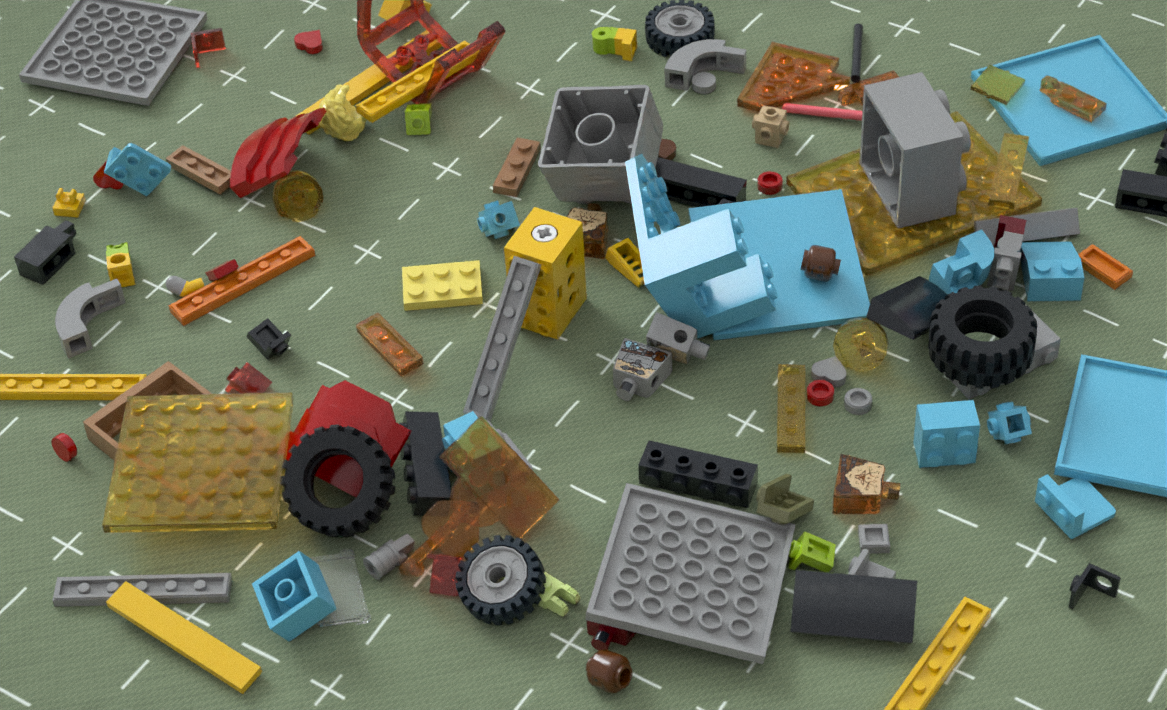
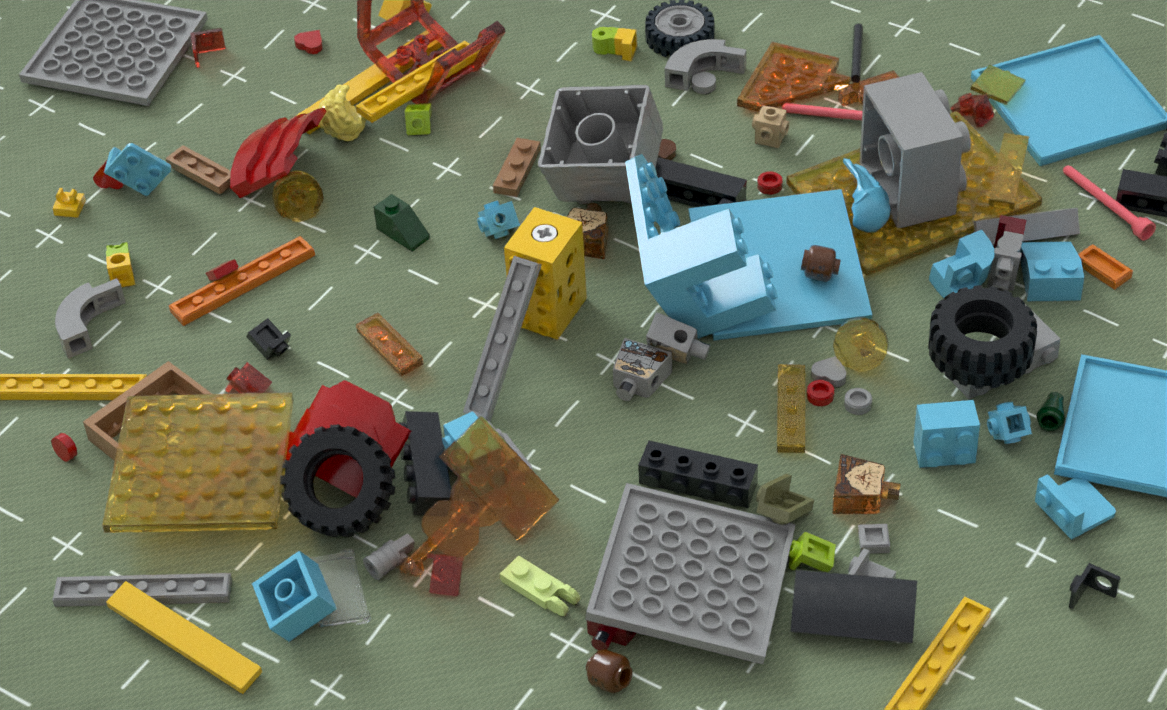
black hinge [14,220,77,285] -> none
arm [166,276,204,297] -> none
light yellow plate [402,260,483,311] -> none
wheel [455,535,546,625] -> none
yellow slope [605,238,645,287] -> none
black slope [866,276,947,340] -> none
clear orange hinge [1040,75,1107,122] -> none
none -> dark green slope [373,194,430,251]
none -> medium azure hair [843,158,891,233]
none -> clear red bracket [950,93,995,127]
none -> dark green cone [1036,392,1065,431]
none -> coral piece [1063,165,1156,241]

